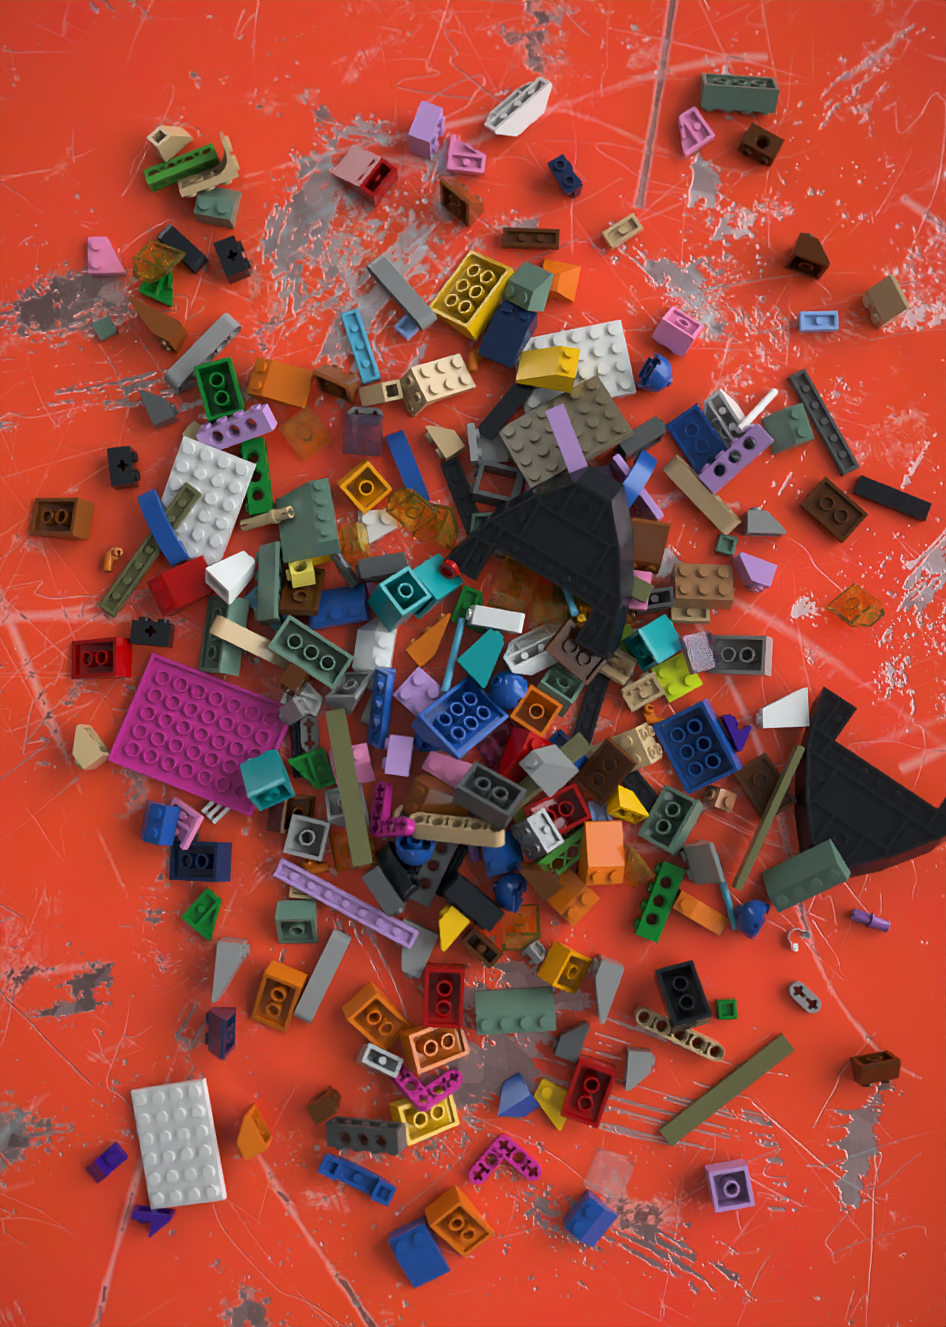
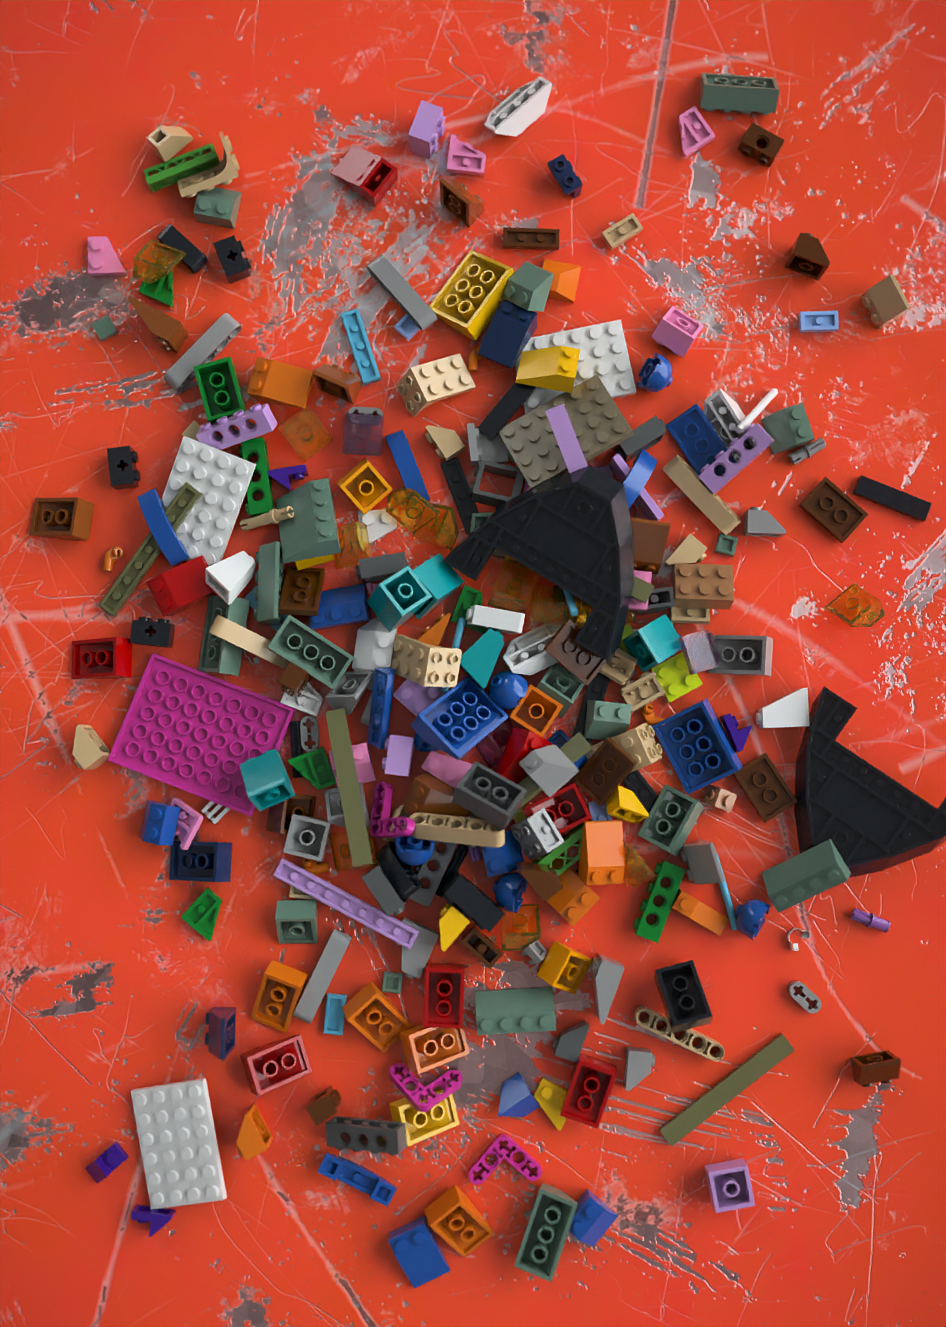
dark grey slope [139,390,179,430] -> none
light grey slope [212,937,250,1002] -> none
light grey slope [279,696,311,725] -> none
light yellow brick [285,558,316,588] -> none
dark grey axle [330,553,359,588] -> none
light grey slope [355,1043,404,1078] -> none
tan slope [358,379,403,407] -> none
red tile [439,559,459,579] -> none
clear tile [583,1148,635,1202] -> none
green tile [715,998,738,1020] -> none
olive tile [731,745,805,891] -> none
lavender slope [732,552,778,593] -> none
dark grey tile [787,368,860,477] -> none
none -> red slope [240,1034,312,1096]
none -> dark purple slope [268,464,309,492]
none -> medium azure tile [323,993,347,1035]
none -> sand green tile [381,971,403,994]
none -> tan bracket [390,634,462,687]
none -> sand green slope [514,1183,578,1282]
none -> sand green slope [584,700,632,740]
none -> tan slope [663,534,707,567]
none -> light grey axle [788,438,826,465]

